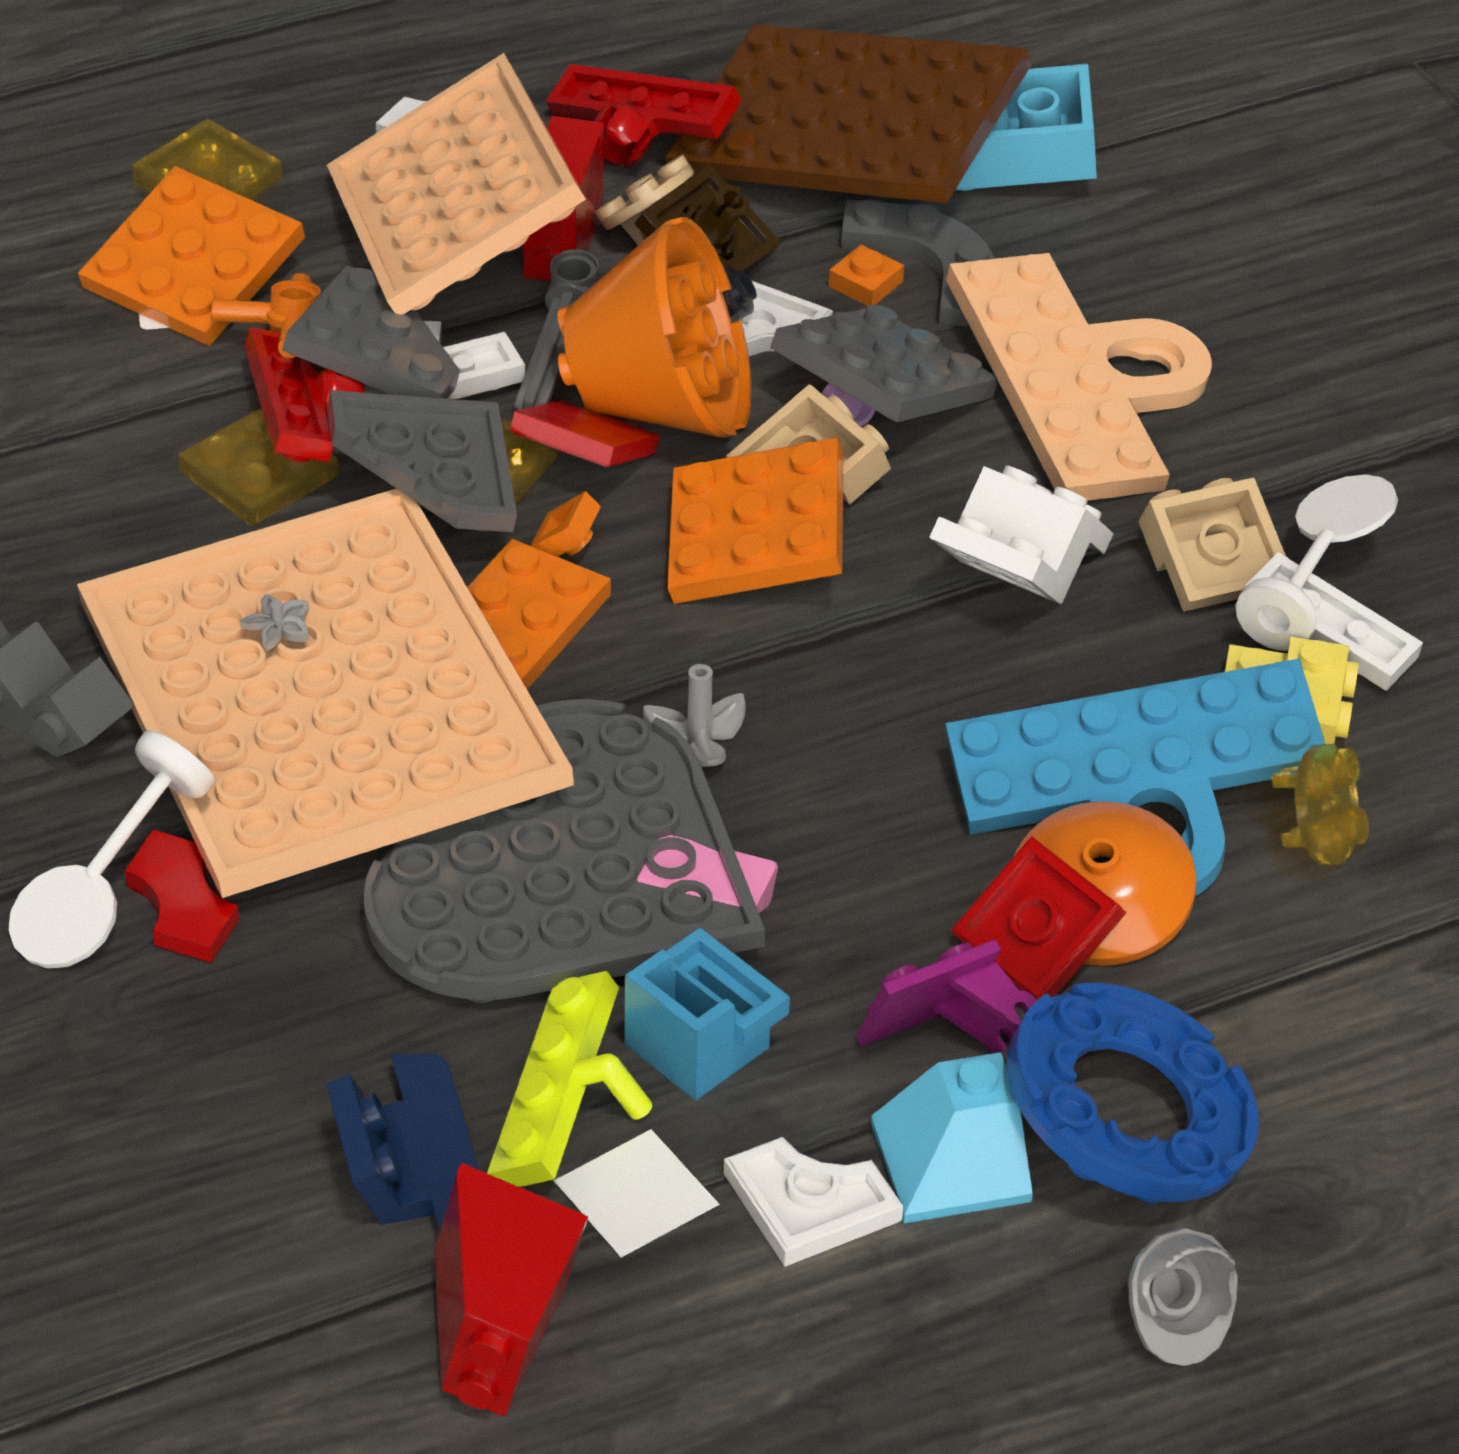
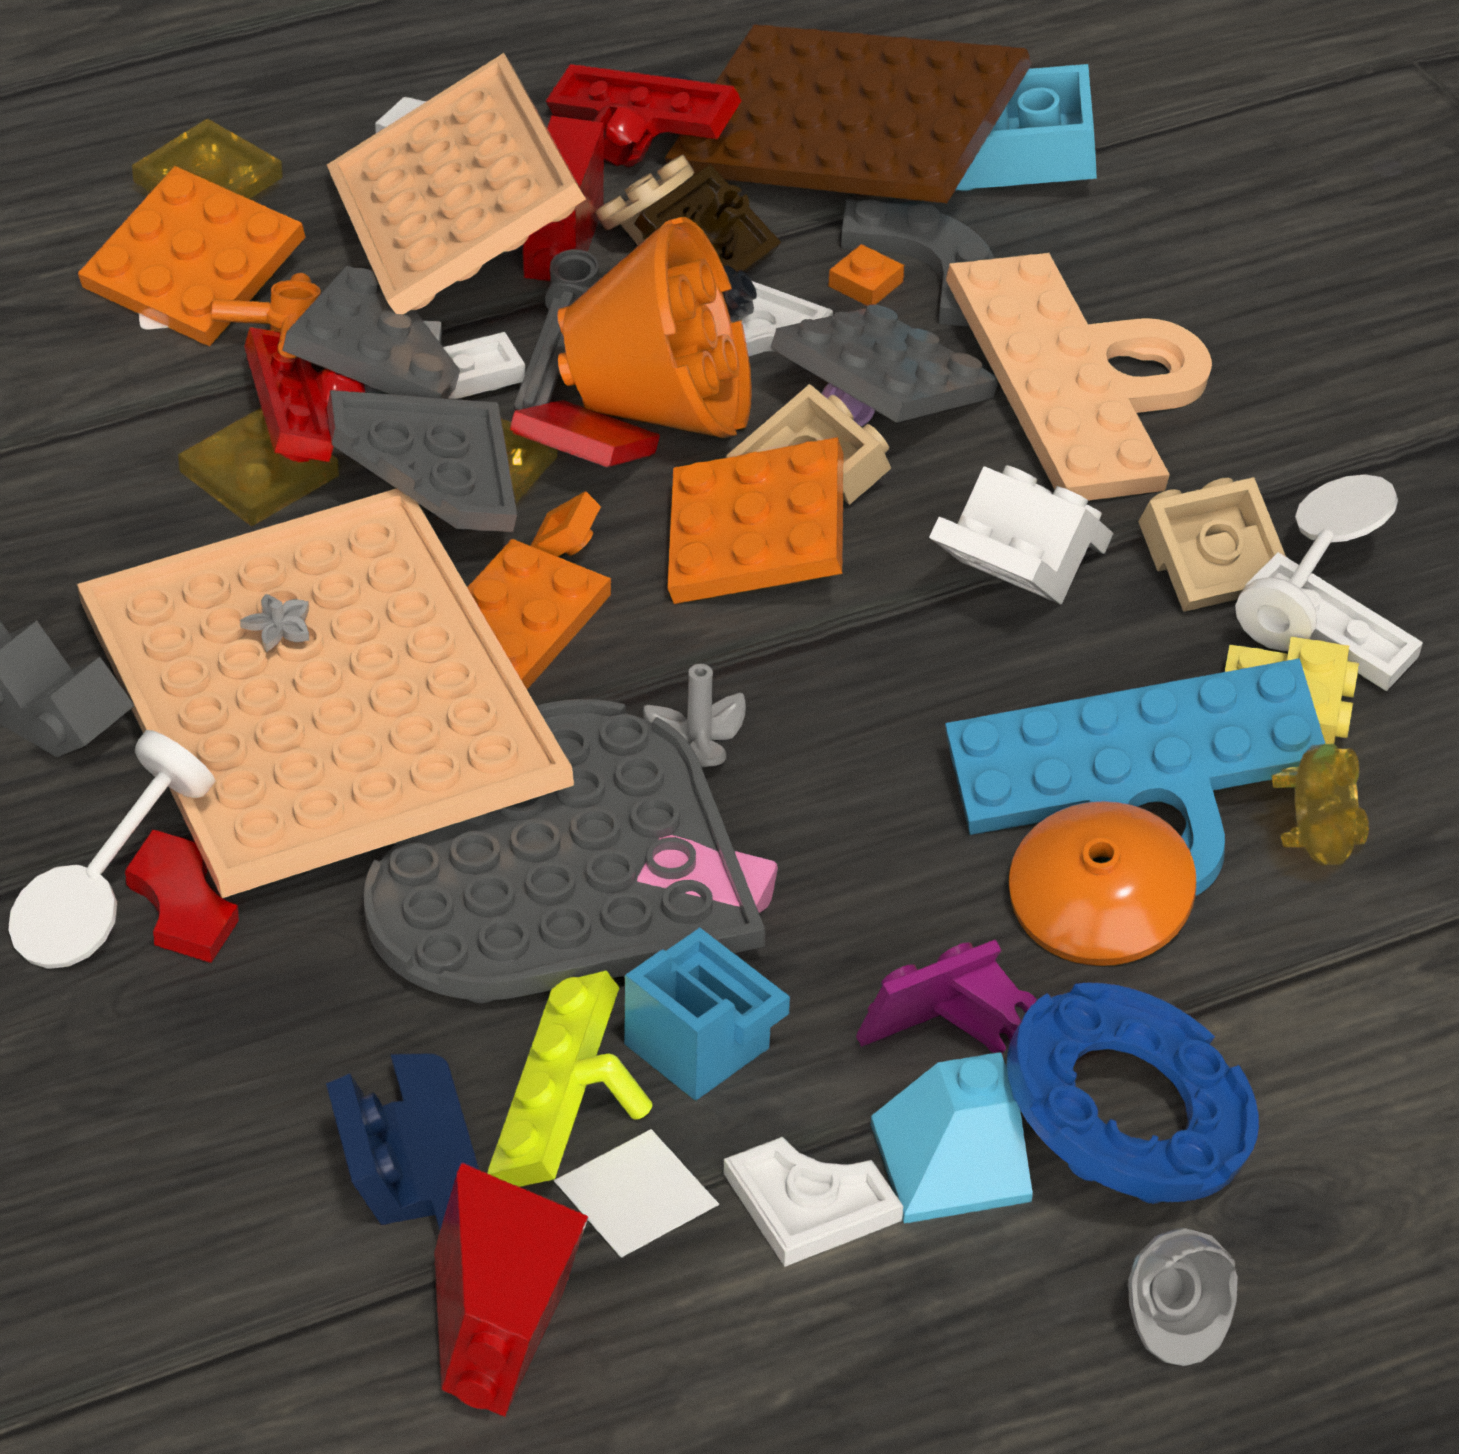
red tile [950,836,1126,1000] -> none

